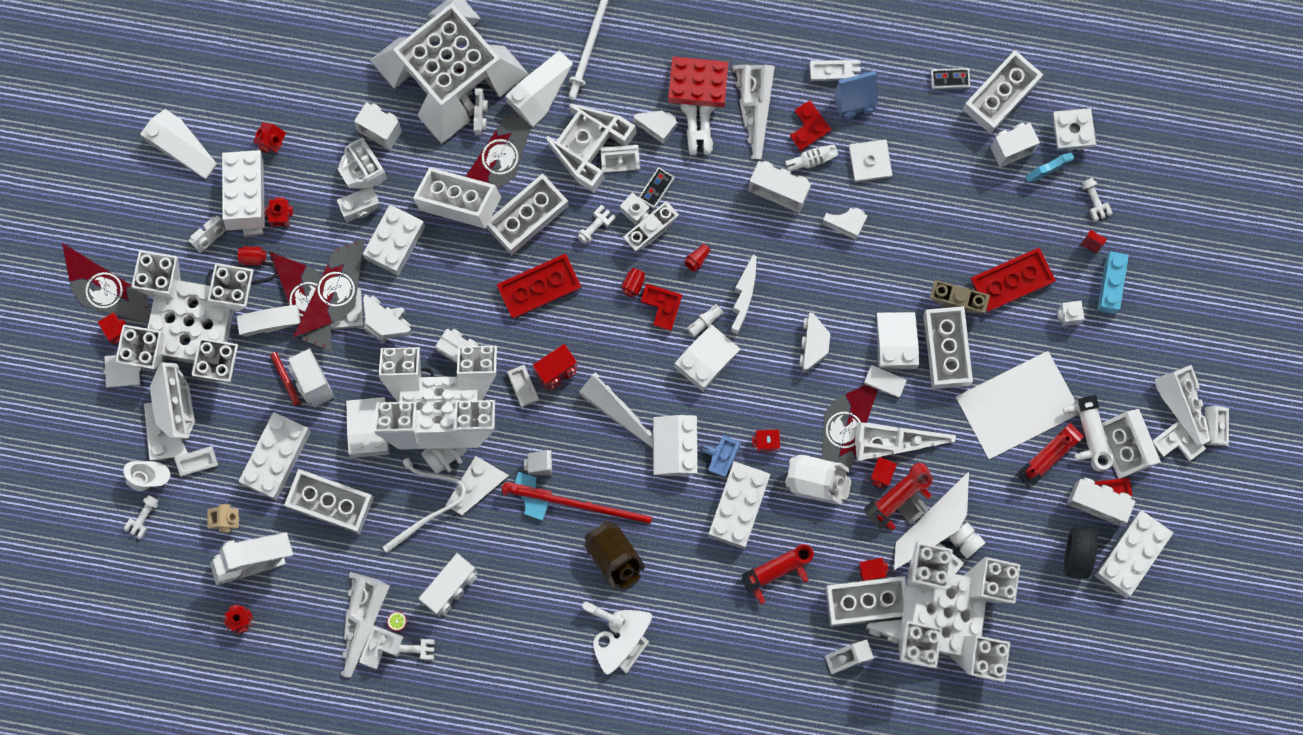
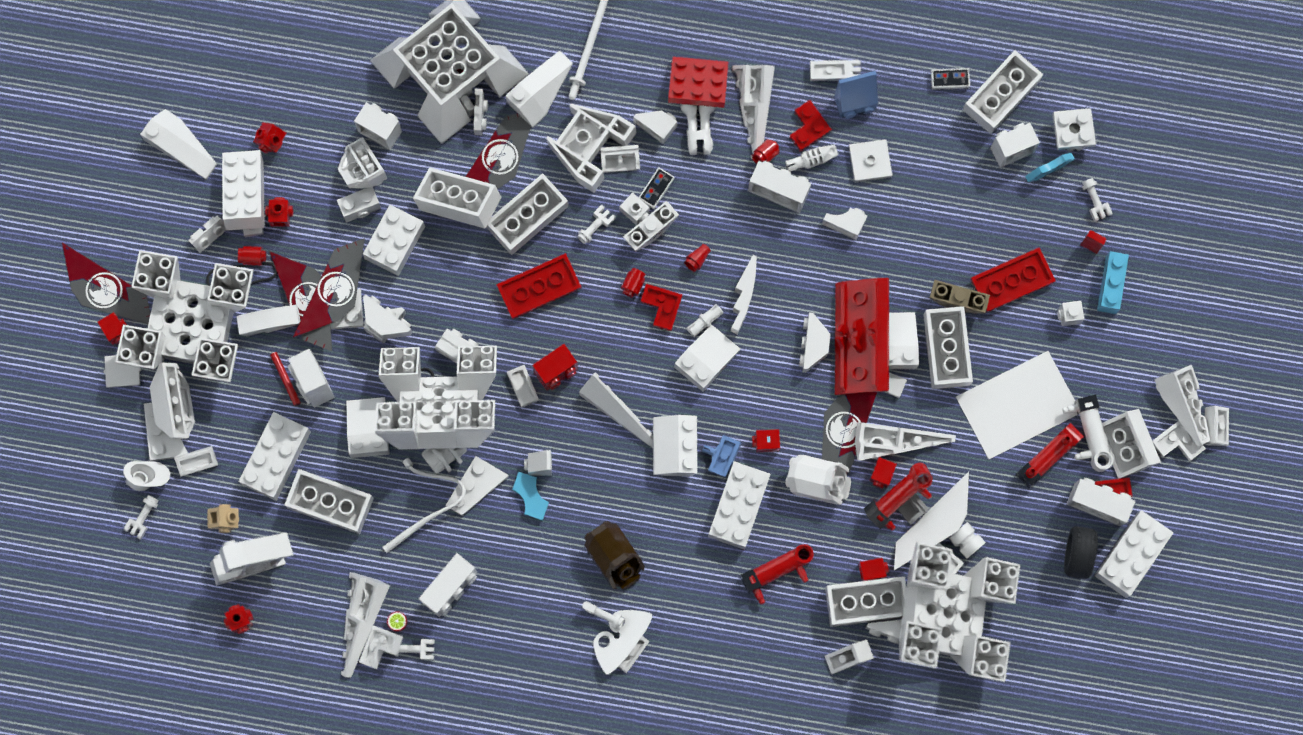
red bar [501,482,652,524] -> none
none -> red brick [752,139,779,164]
none -> red hinge [835,278,889,396]

